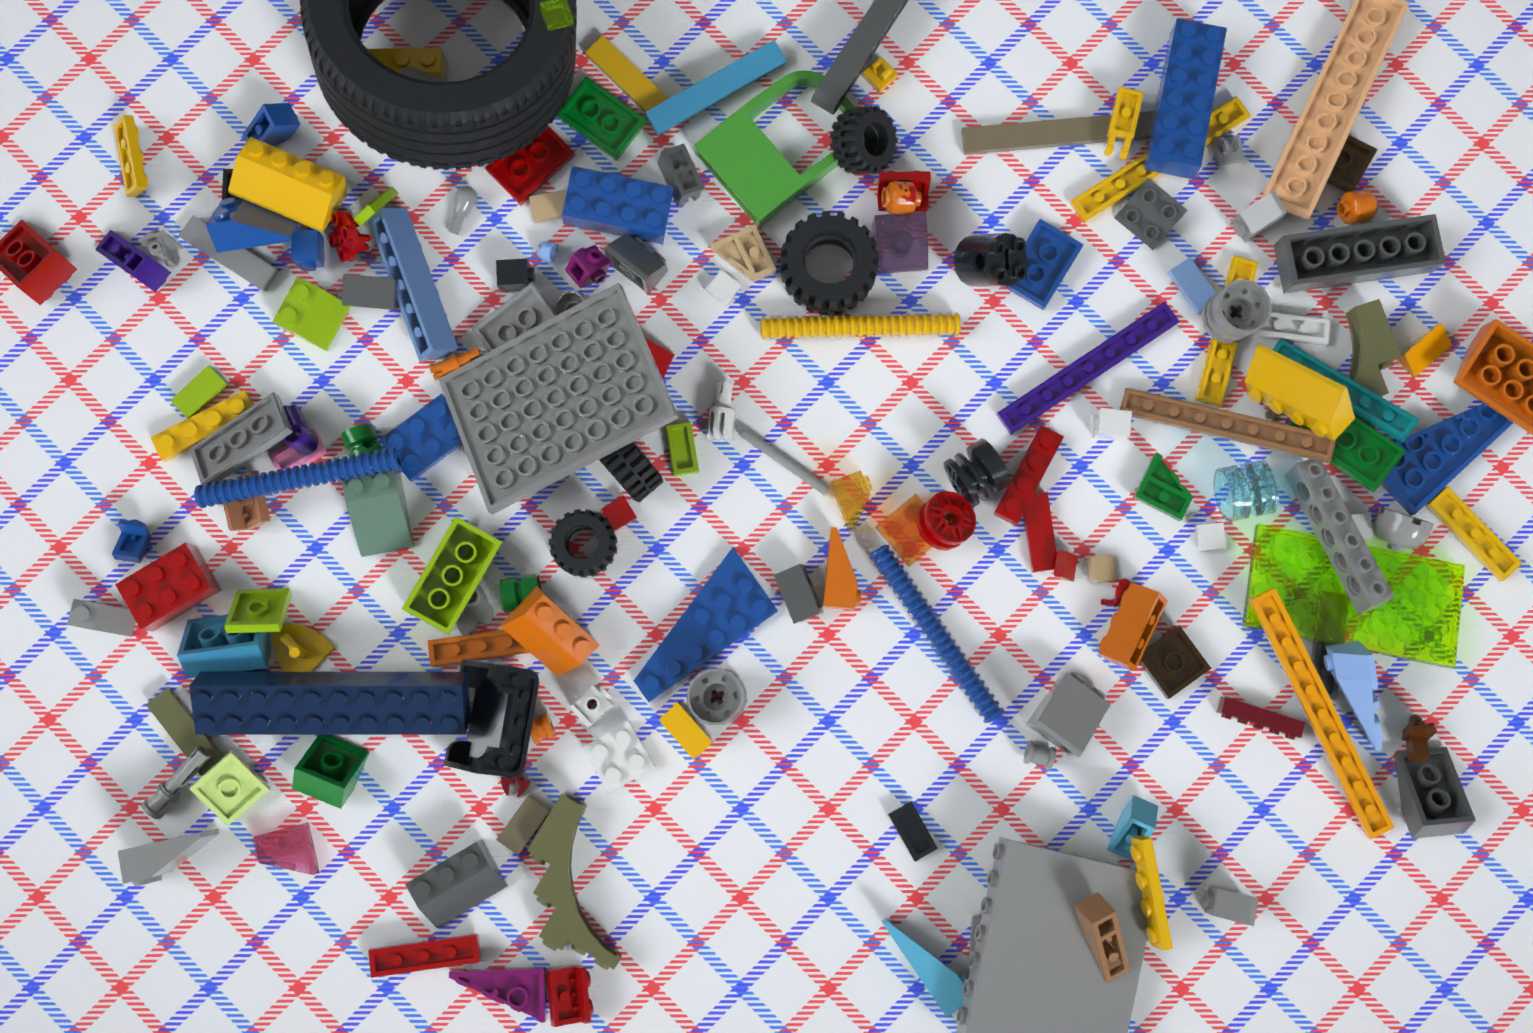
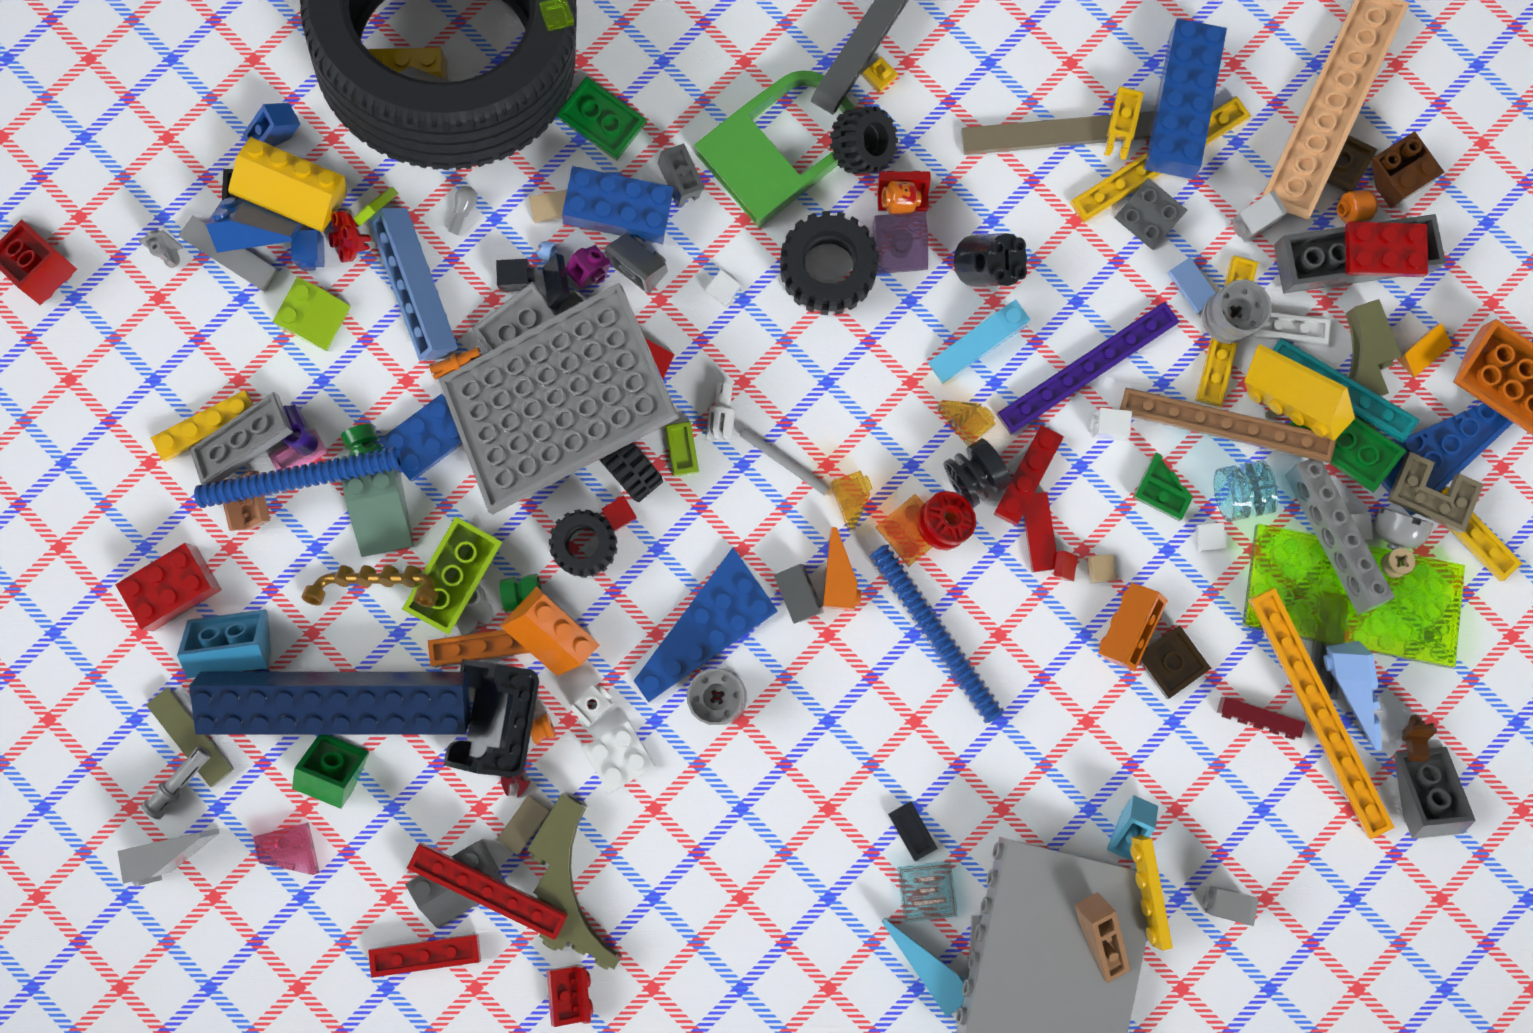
light grey slope [67,599,136,637] -> none
dark purple slope [95,230,171,293] -> none
blue bracket [112,519,152,563] -> none
yellow plate [113,115,148,198] -> none
lime tile [170,365,229,419] -> none
yellowish green plate [189,750,270,826] -> none
lime plate [224,588,292,633] -> none
yellow shield [272,623,335,672] -> none
dark grey panel [342,274,400,310] -> none
magenta wing [449,967,547,1023] -> none
red tile [485,126,576,206] -> none
yellow tile [585,35,669,112] -> none
dark azure tile [645,40,787,136] -> none
yellow panel [659,702,714,760] -> none
tan wing [710,224,777,283] -> none
yellow piece [760,312,961,340] -> none
blue plate [1003,219,1084,310] -> none
light grey bush [1023,740,1056,770] -> none
light grey slope [1026,672,1111,757] -> none
red piece [1101,578,1131,608] -> none
light grey tile [1212,135,1244,166] -> none
none -> pearl gold bar [301,565,438,607]
none -> red tile [406,842,568,940]
none -> black tile [542,253,570,310]
none -> clear light blue tile [897,861,958,923]
none -> medium azure slope [928,299,1031,384]
none -> clear yellow slope [936,400,996,446]
none -> red plate [1345,222,1428,277]
none -> reddish brown slope [1371,131,1444,209]
none -> tan wheel [1380,548,1415,578]
none -> dark tan plate [1387,452,1484,533]

